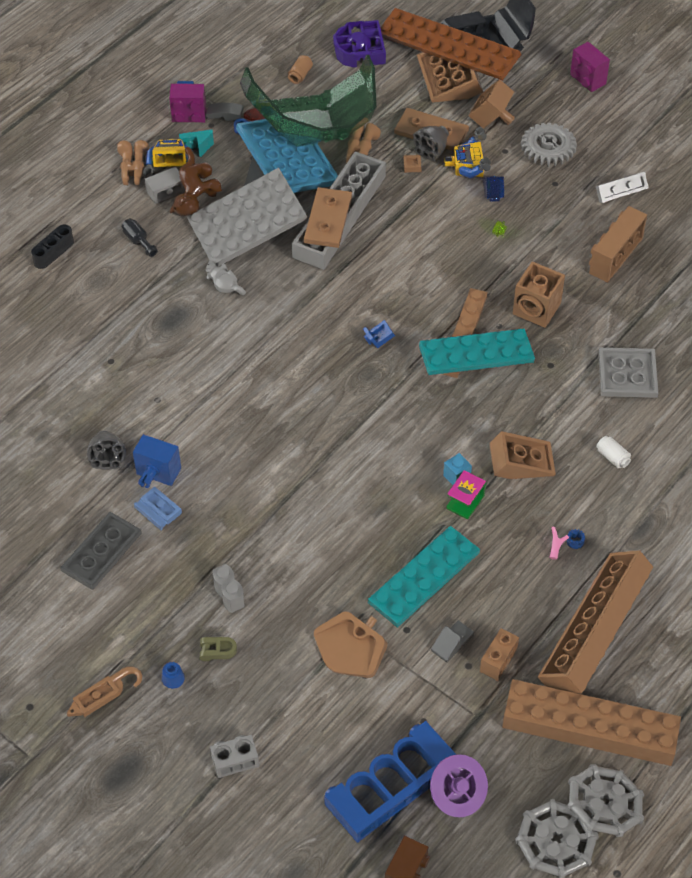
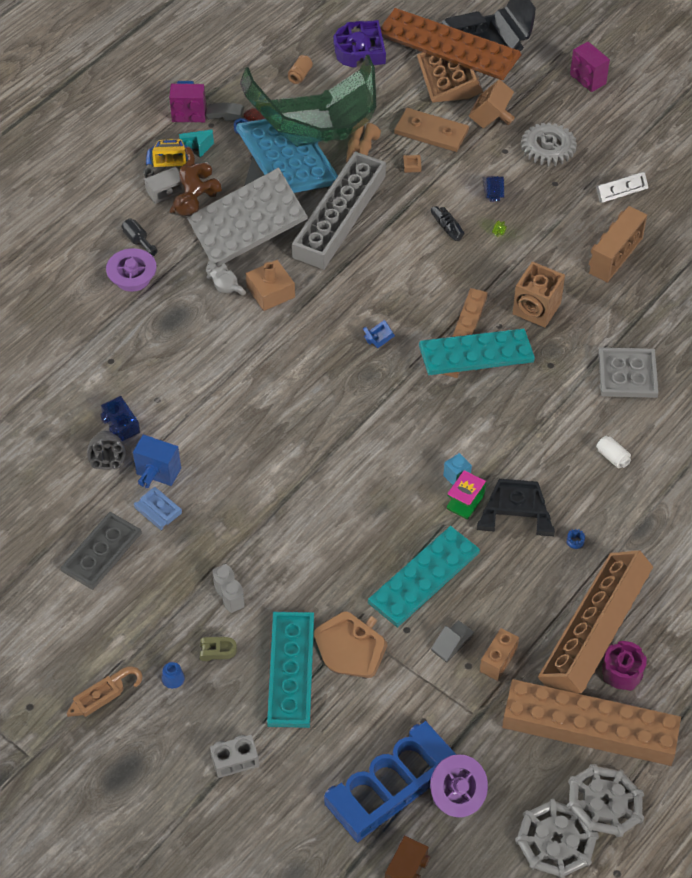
black beam [31,224,74,269] -> none
medium nougat piece [117,140,149,185] -> none
medium nougat plate [304,187,352,248] -> none
flat silver piece [413,126,449,161] -> none
torso [444,127,491,179] -> none
medium nougat slope [489,431,556,479] -> none
bright pink bar [549,527,569,560] -> none
none -> clear blue brick [100,396,140,441]
none -> medium lavender wheel [106,248,156,291]
none -> medium nougat brick [246,260,295,311]
none -> teal plate [267,612,314,728]
none -> black hinge [431,206,465,241]
none -> black wing [477,478,555,537]
none -> magenta brick [602,641,647,691]

